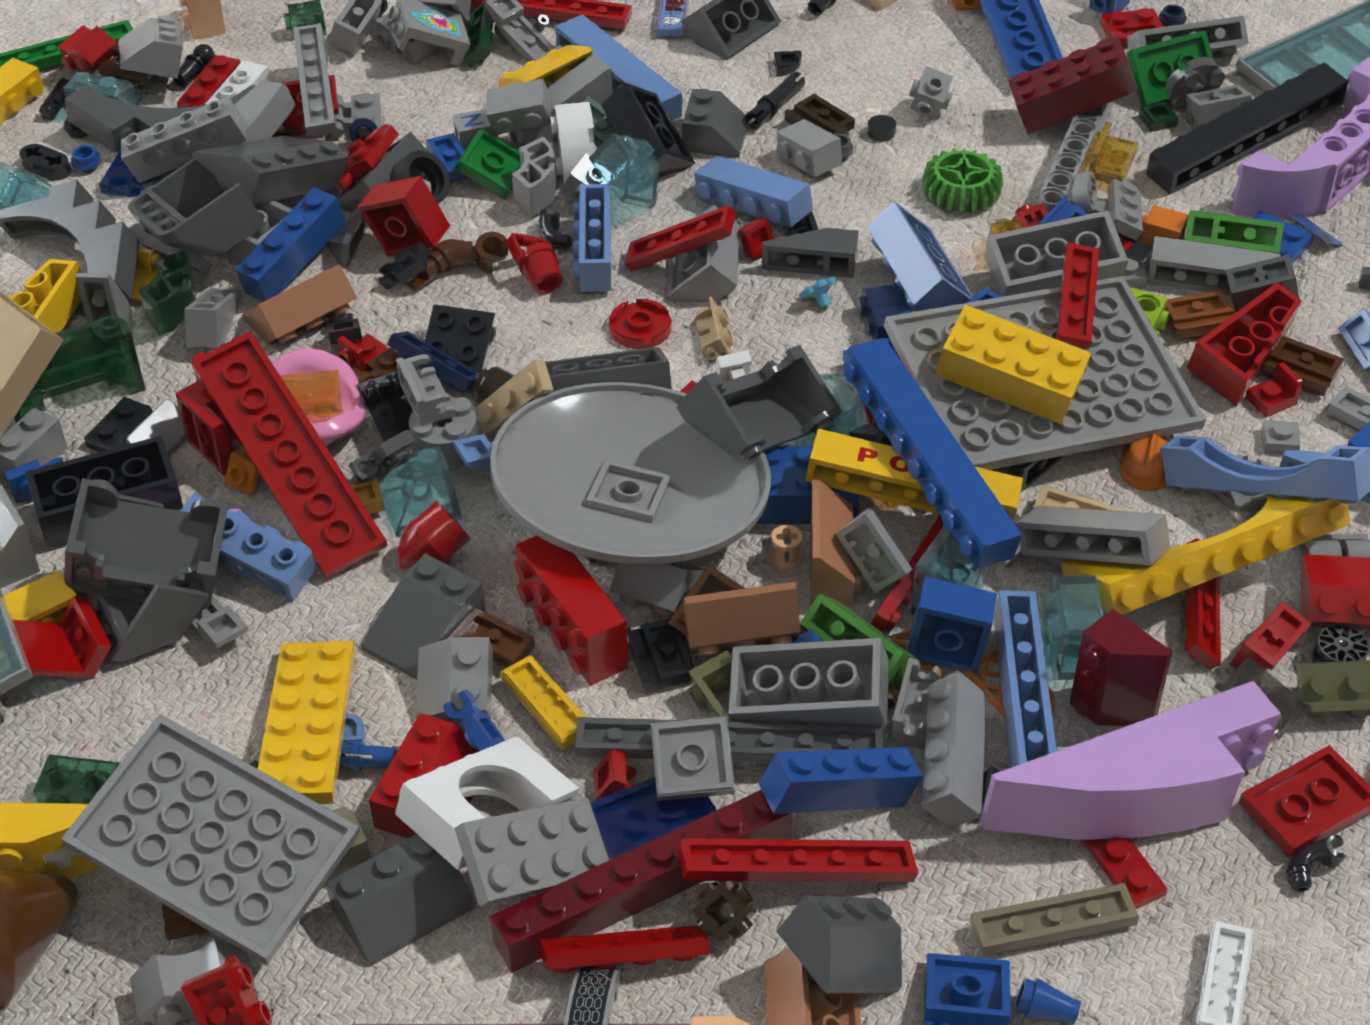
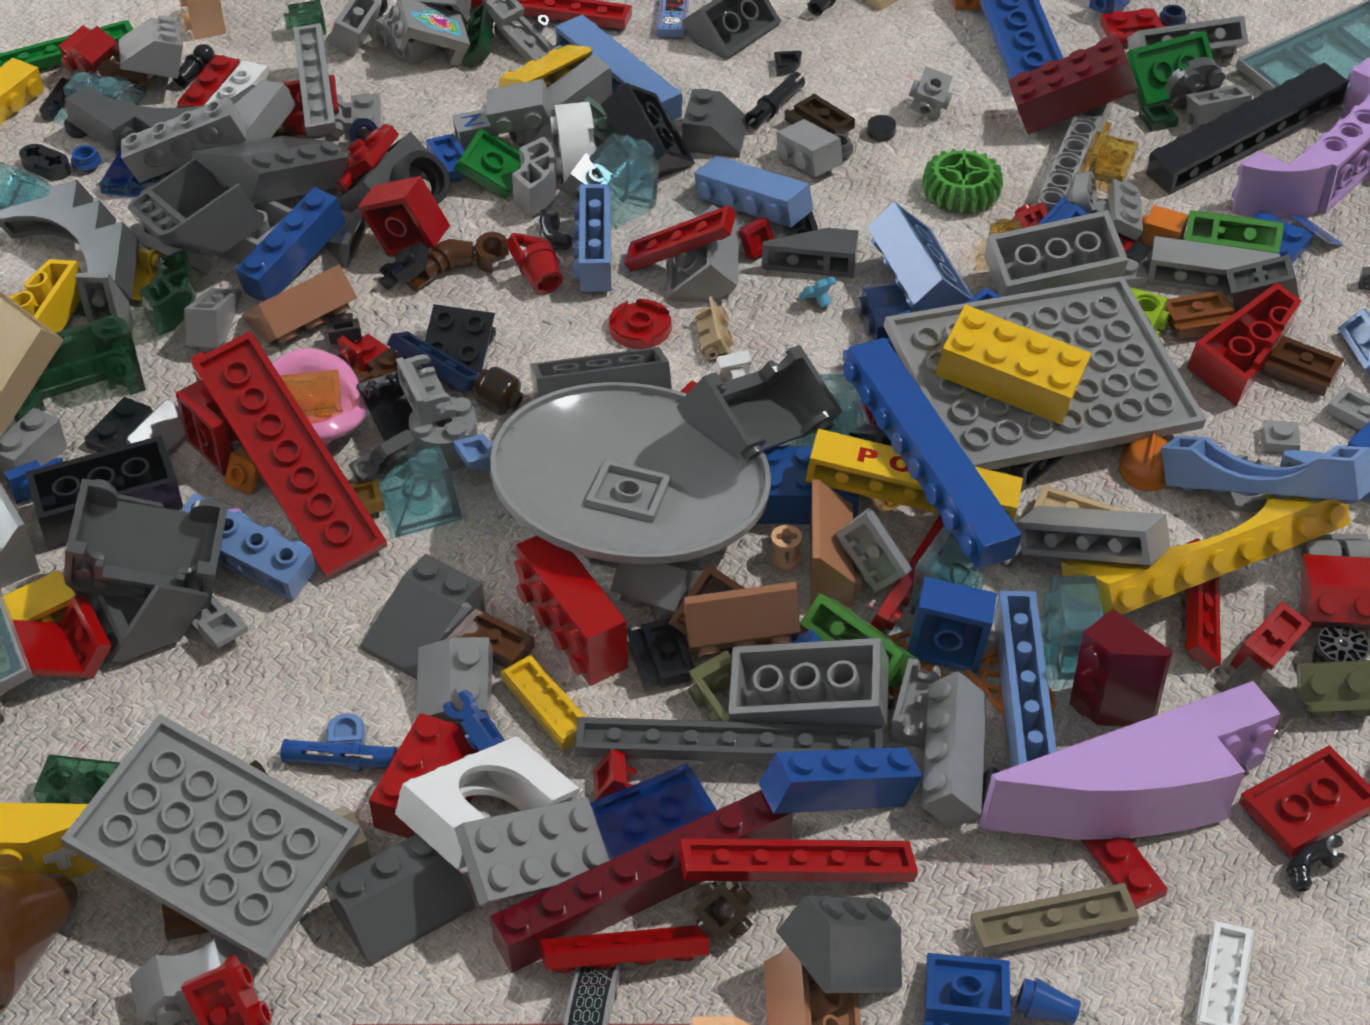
yellow plate [258,640,355,804] -> none
red helmet [397,500,471,571] -> none
tan plate [476,359,553,437] -> none
light grey tile [650,716,735,801] -> none
red plate [1056,243,1099,350] -> none
red bracket [1245,362,1303,418] -> none

